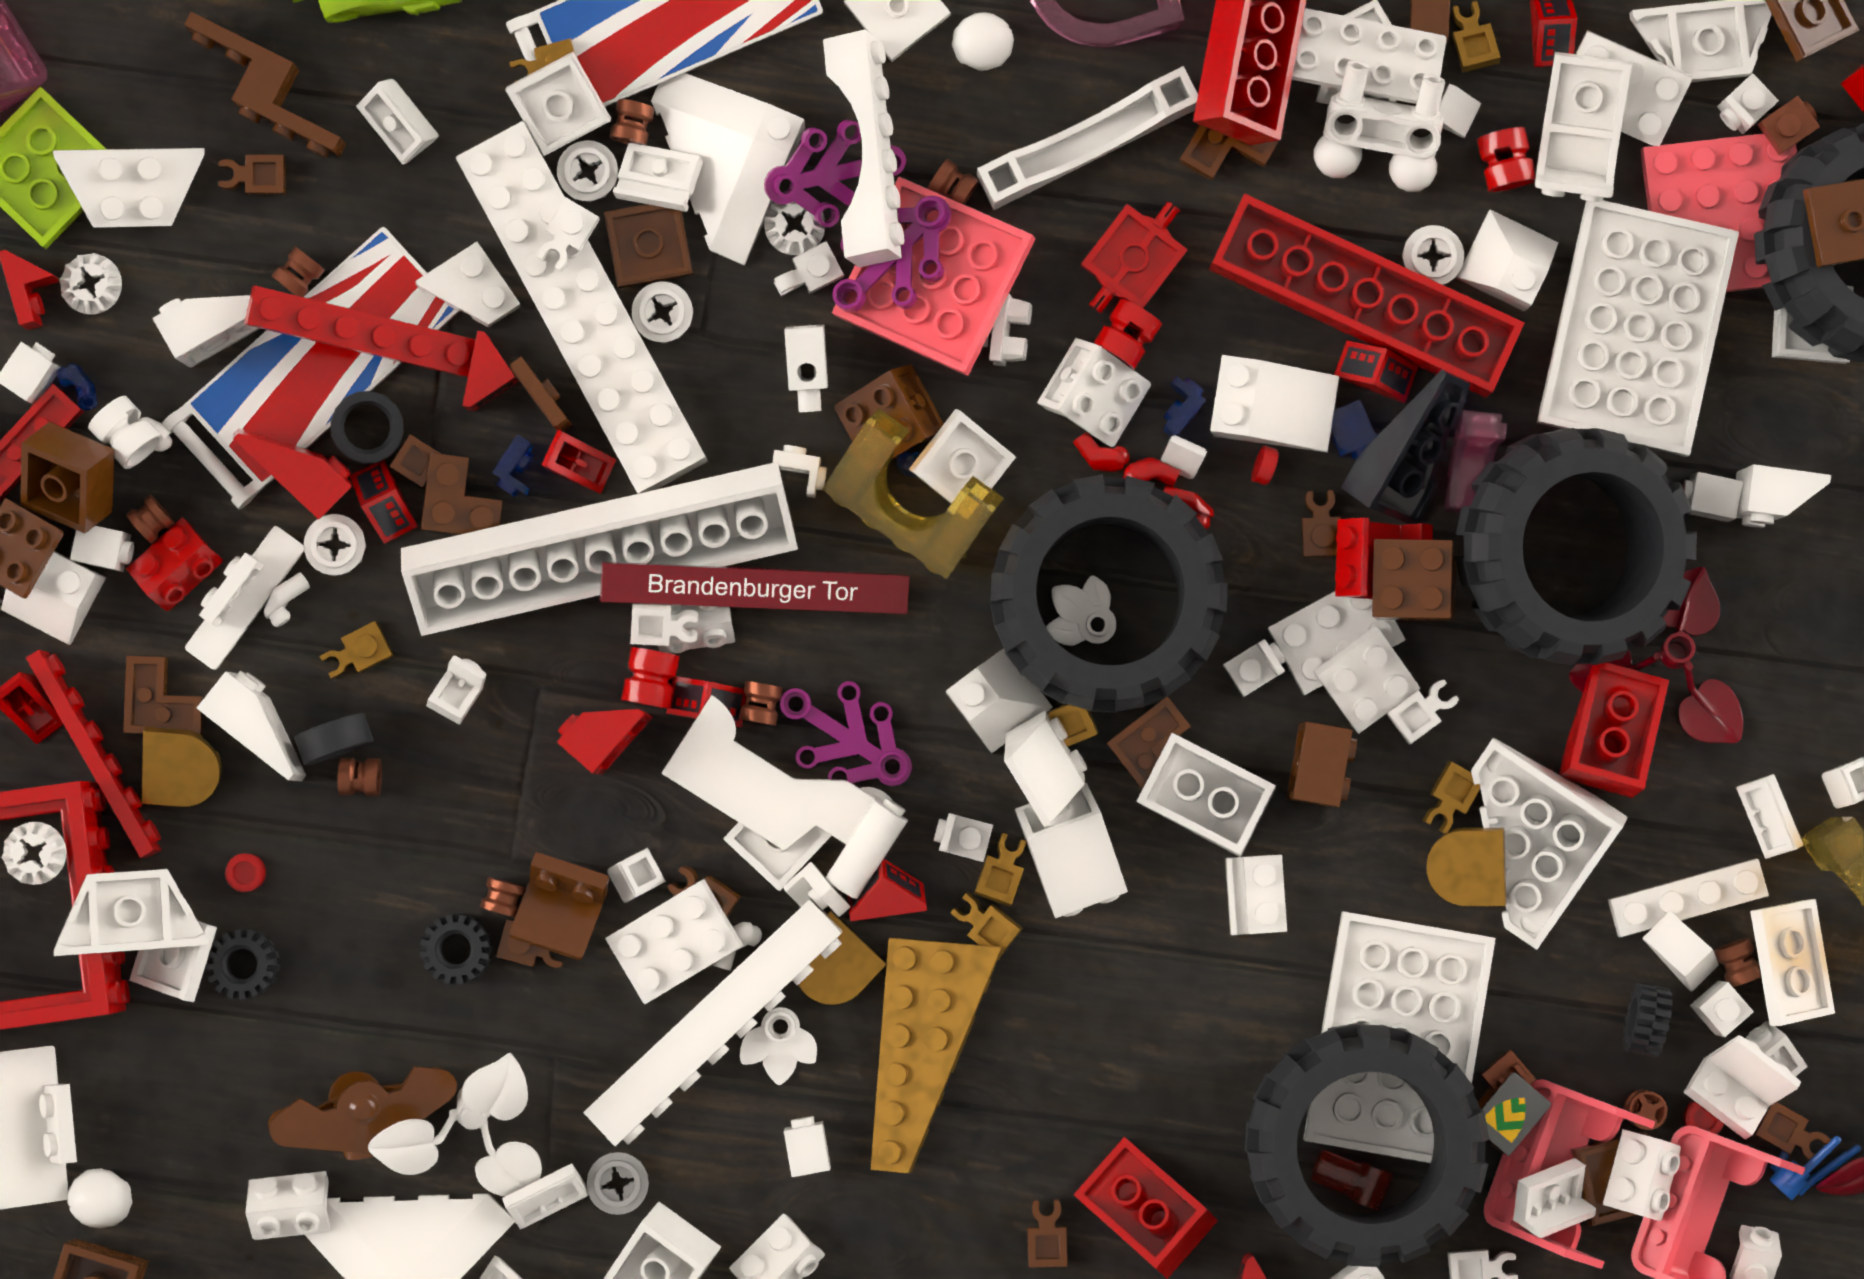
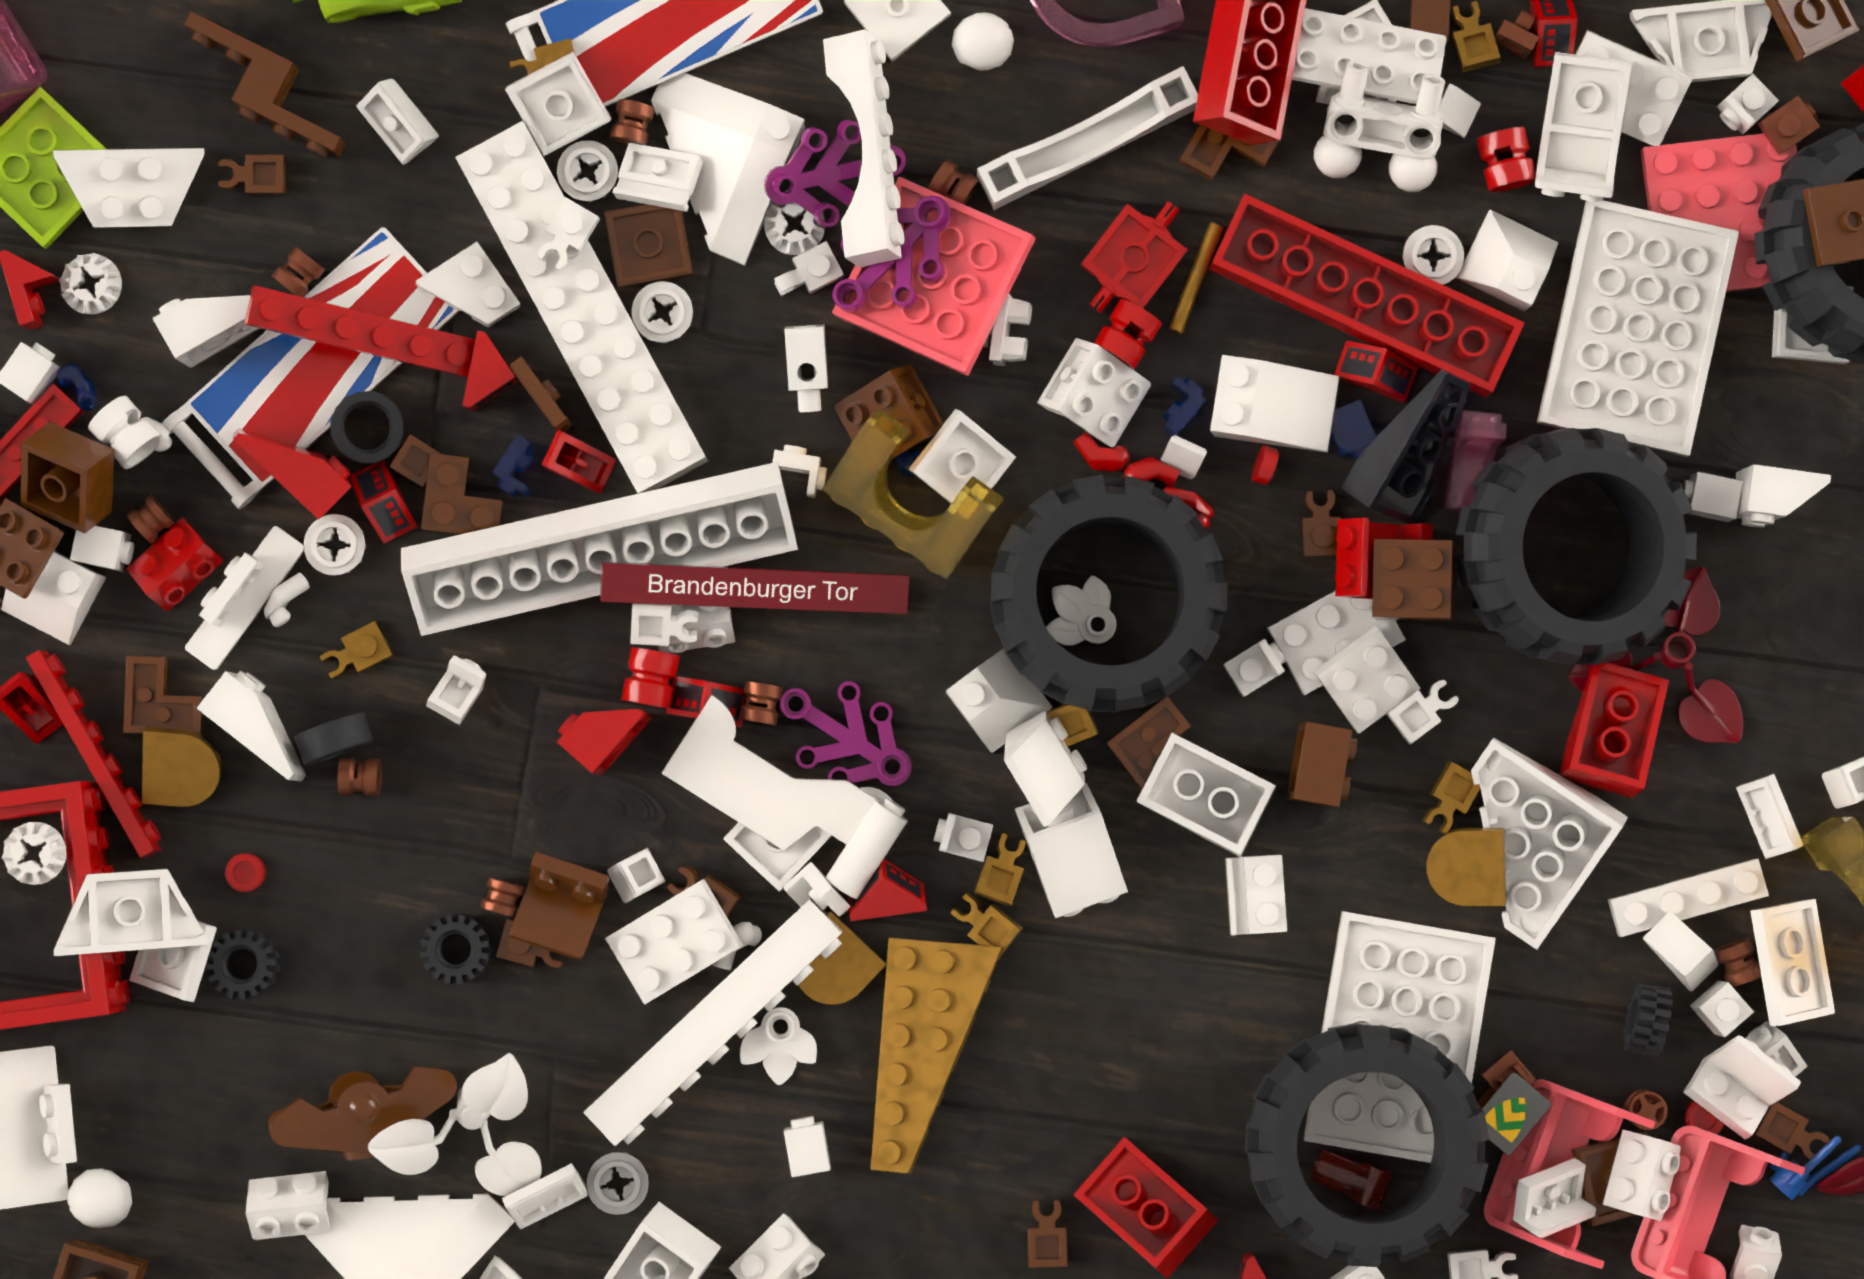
none -> pearl gold bar [1168,222,1224,334]
none -> copper tile [1494,10,1539,59]

